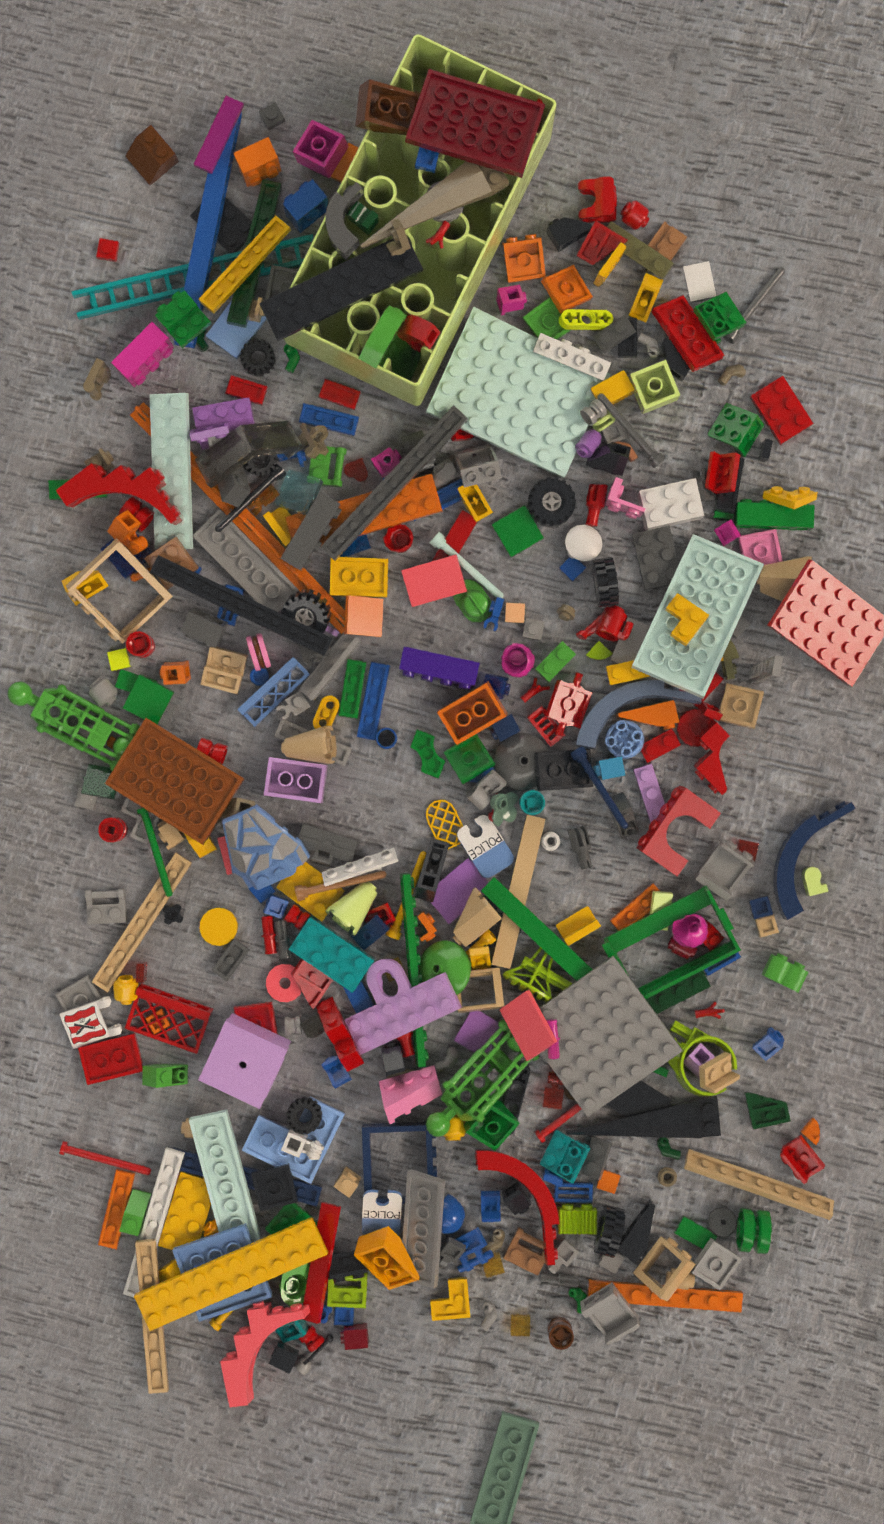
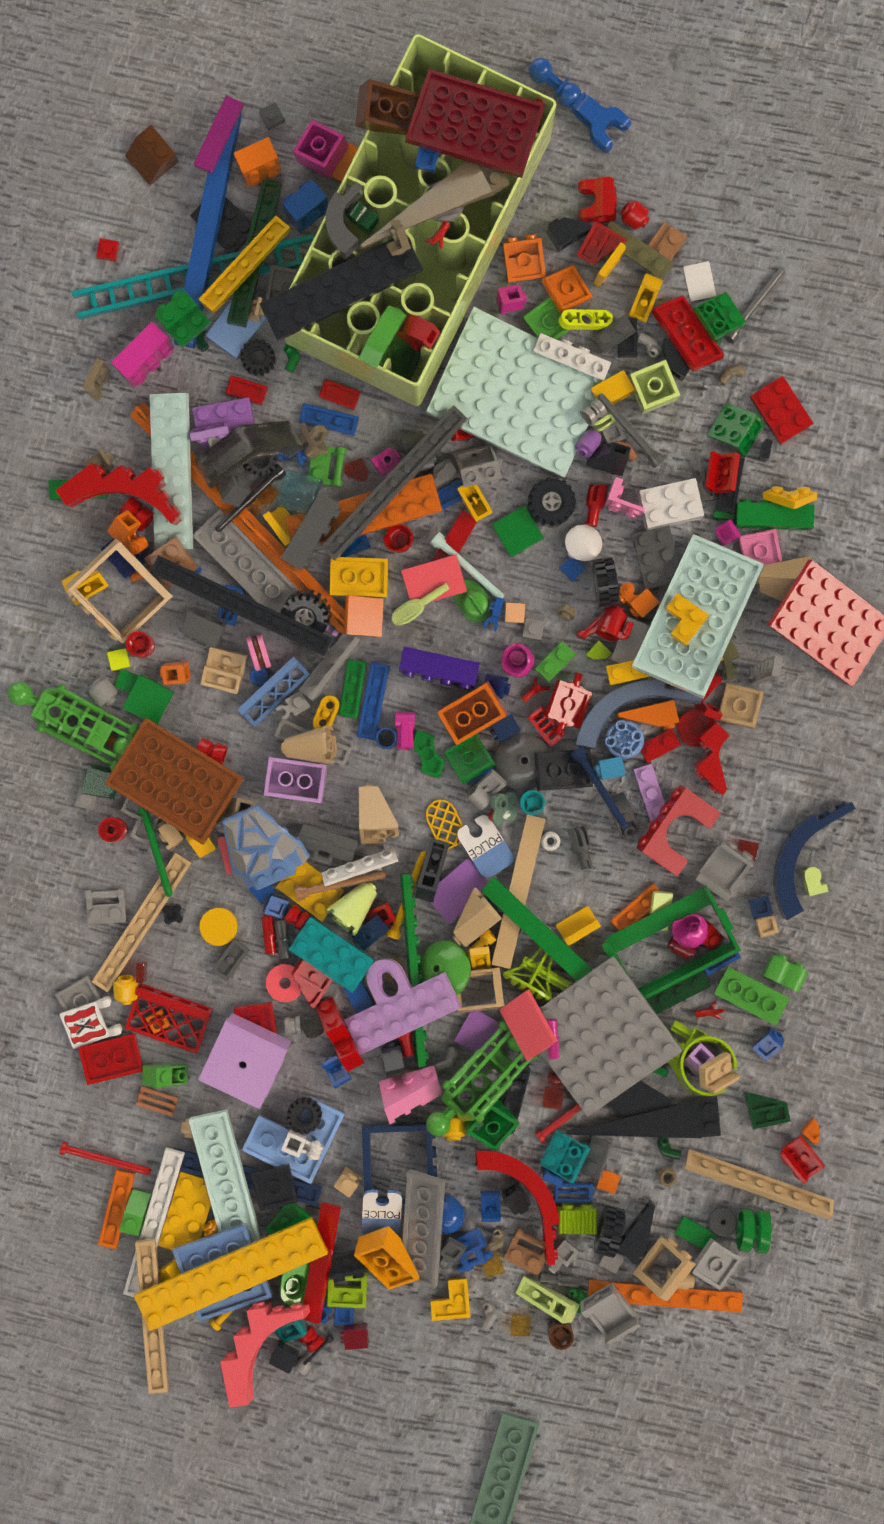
orange bracket [417,911,437,942] -> none
none -> nougat tile [136,1086,179,1116]
none -> tan slope [359,785,399,844]
none -> yellowish green piece [392,583,450,626]
none -> dark pink piece [395,712,415,750]
none -> yellowish green slope [516,1276,580,1324]
none -> blue piece [529,58,631,153]
none -> orange brick [618,582,660,620]
none -> bright green brick [714,966,790,1026]

